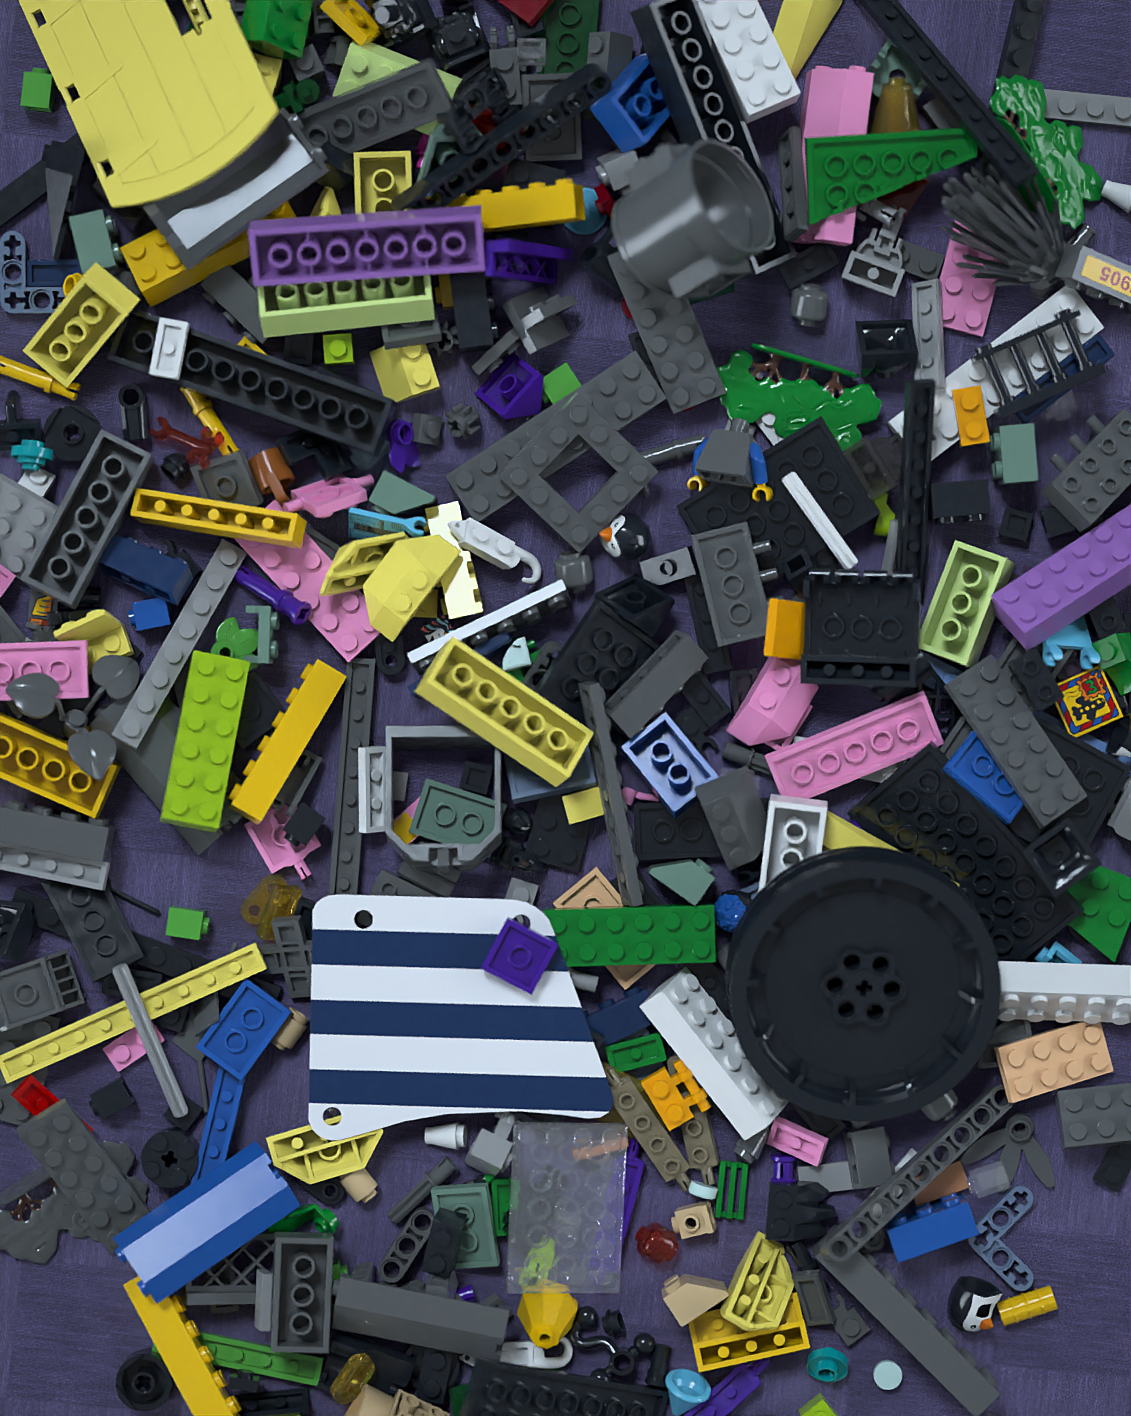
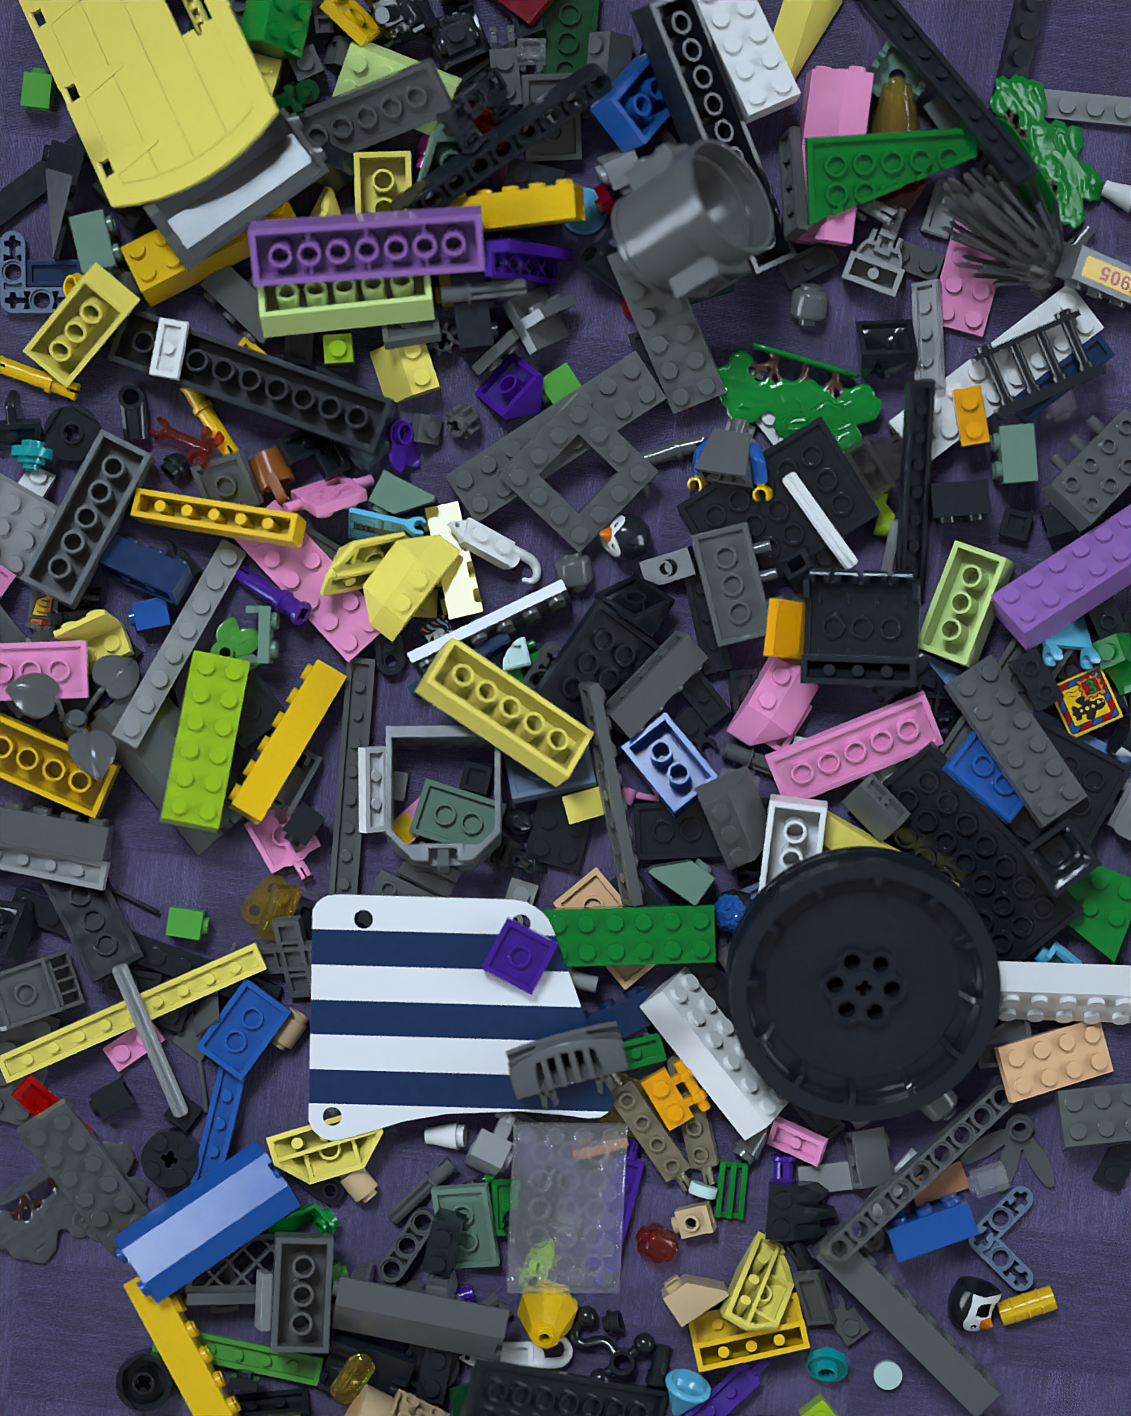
none -> dark grey axle [440,279,527,305]
none -> dark grey piece [505,1021,629,1109]
none -> dark grey hinge [842,773,911,843]
none -> light grey tile [920,177,965,240]

